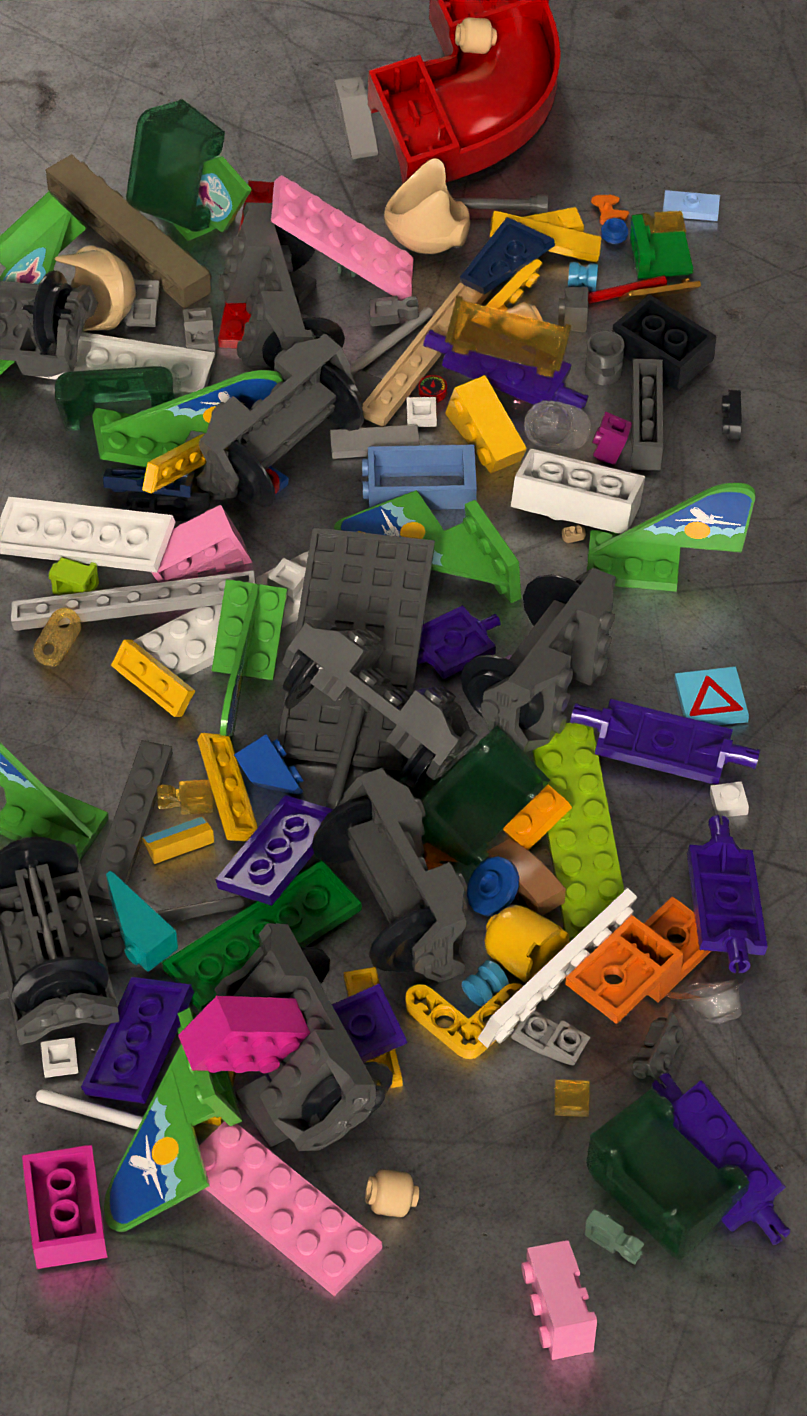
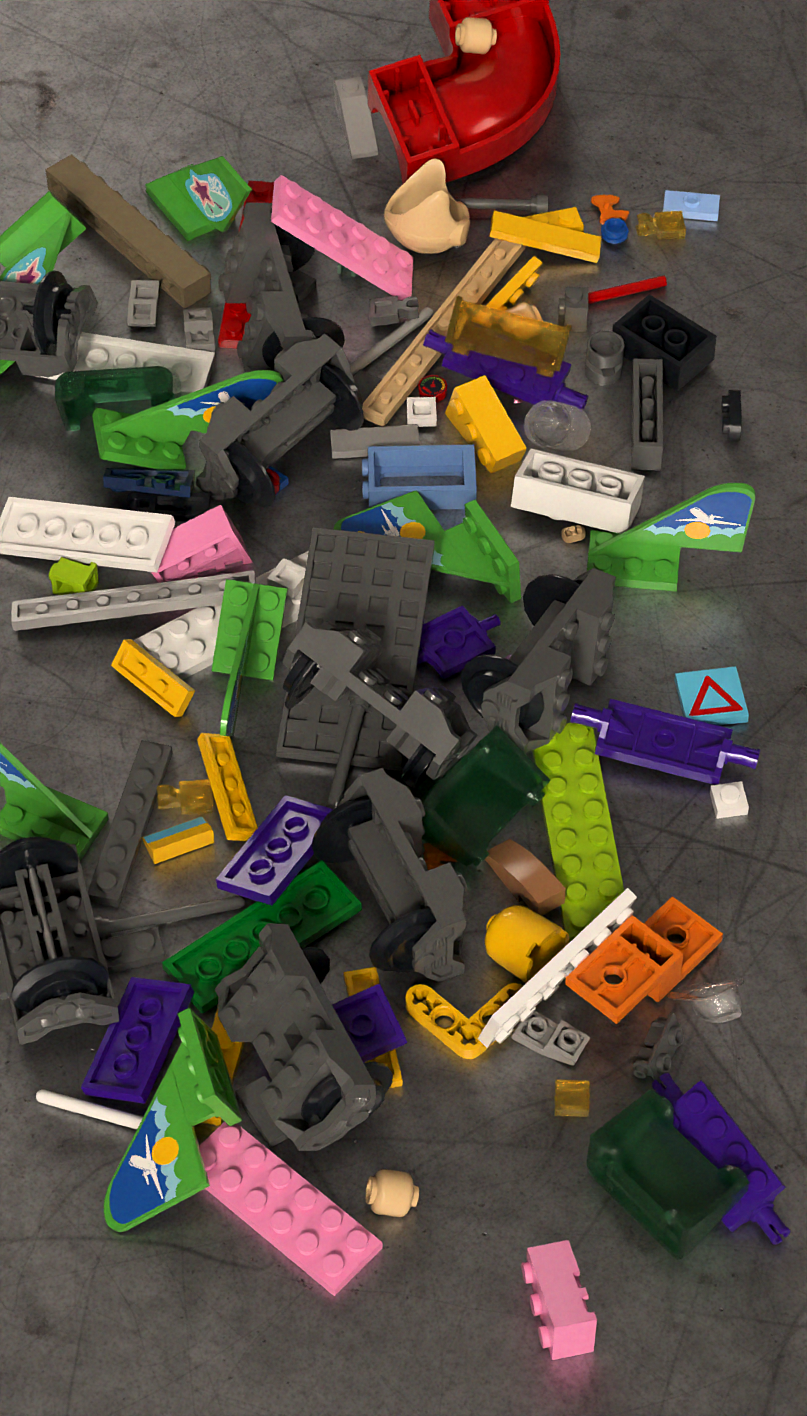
dark pink brick [22,1145,107,1269] -> none
clear yellow plate [33,608,81,667] -> none
white plate [41,1037,79,1078] -> none
tan piece [54,245,136,331] -> none
teal slope [106,871,178,972] -> none
clear green windscreen [126,99,225,232] -> none
yellow tile [142,433,206,493] -> none
dark pink brick [178,996,310,1073] -> none
blue slope [234,734,304,795] -> none
dark blue wing [460,217,555,295] -> none
dark azure wheel [462,960,509,1007] -> none
blue wheel [467,856,519,916] -> none
light orange plate [502,784,572,850] -> none
dark azure wheel [568,262,598,292] -> none
sand green plate [585,1209,644,1264] -> none
magenta brick [592,411,632,465] -> none
pearl gold container [618,278,701,302] -> none
green bracket [629,214,693,279] -> none
dark purple plate [687,815,768,973] -> none

